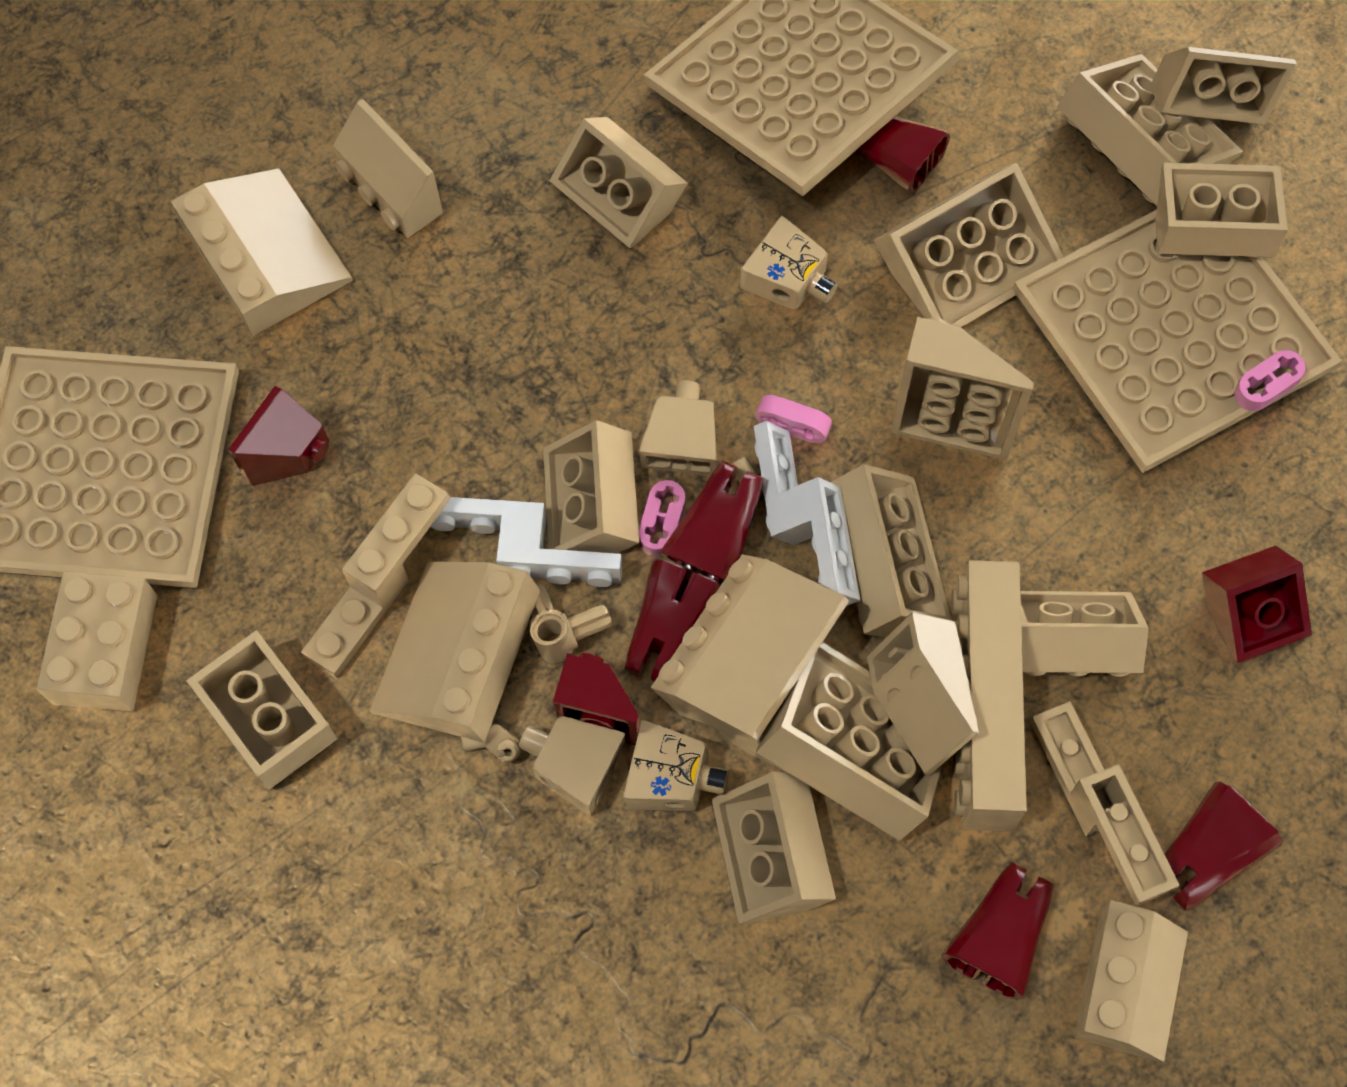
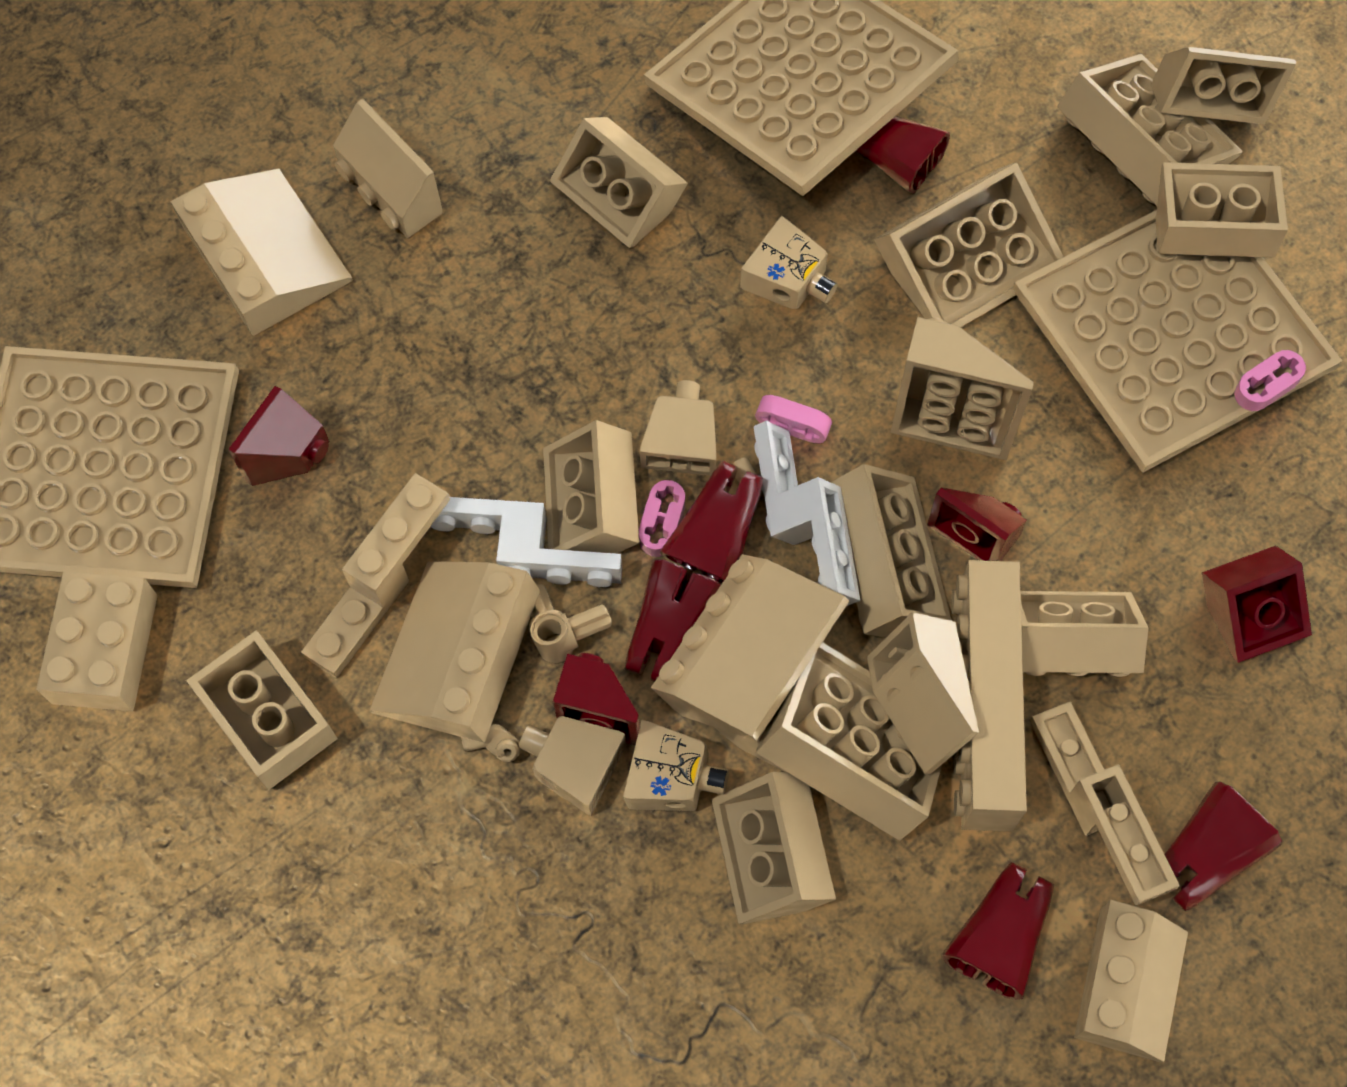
none -> dark red slope [927,487,1027,561]

